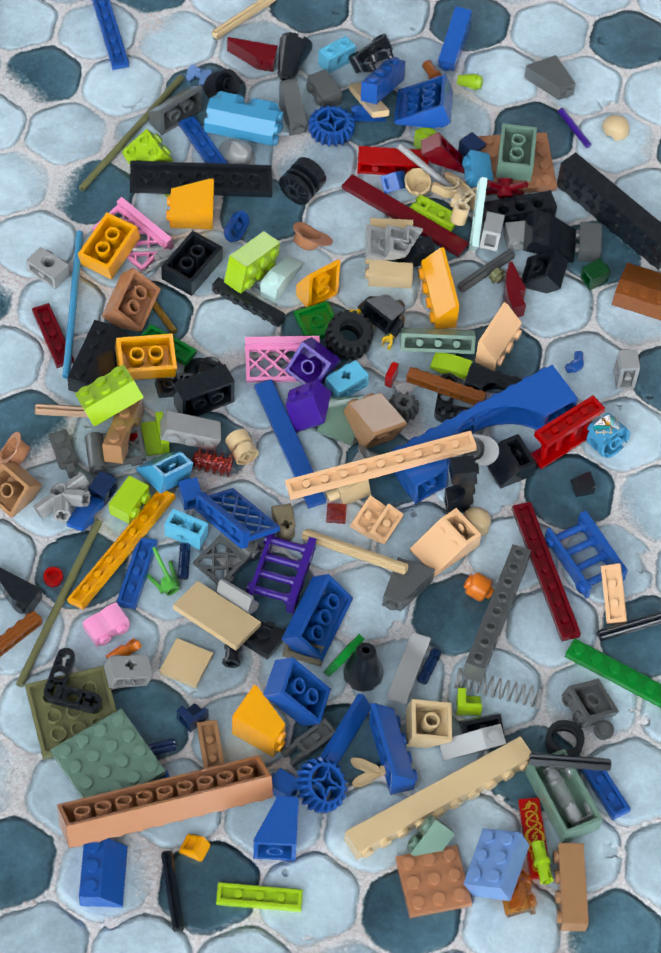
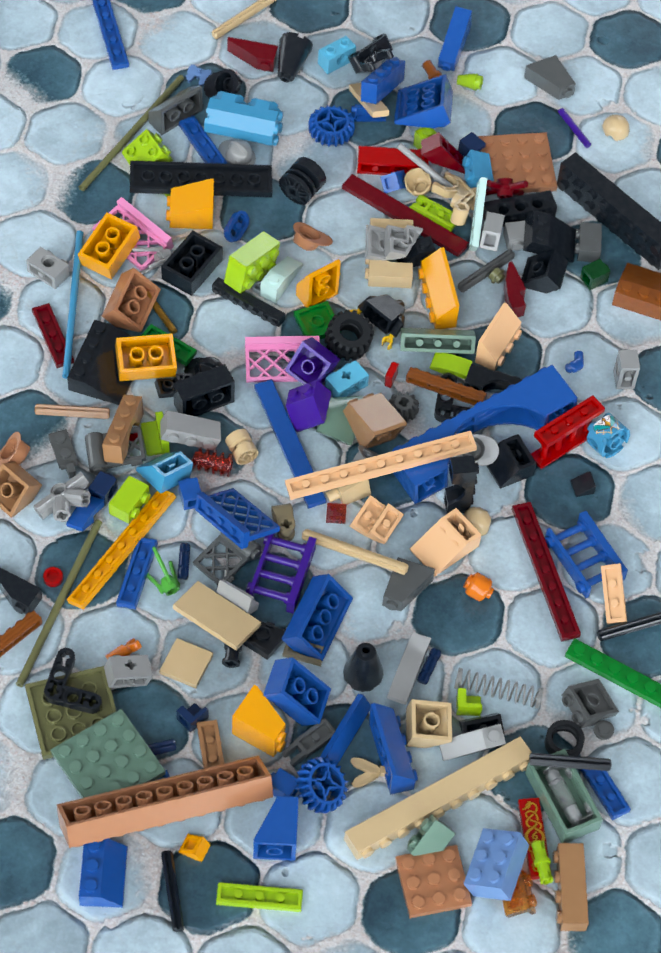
lime brick [75,364,144,427] -> none
bright pink brick [83,602,130,647] -> none
medium azure brick [164,509,208,550] -> none
dark grey slope [279,78,307,135] -> none
dark grey brick [306,69,342,108] -> none
green tile [323,634,365,677] -> none
dark grey brick [462,544,531,683] -> none
sand green brick [496,123,537,182] -> none

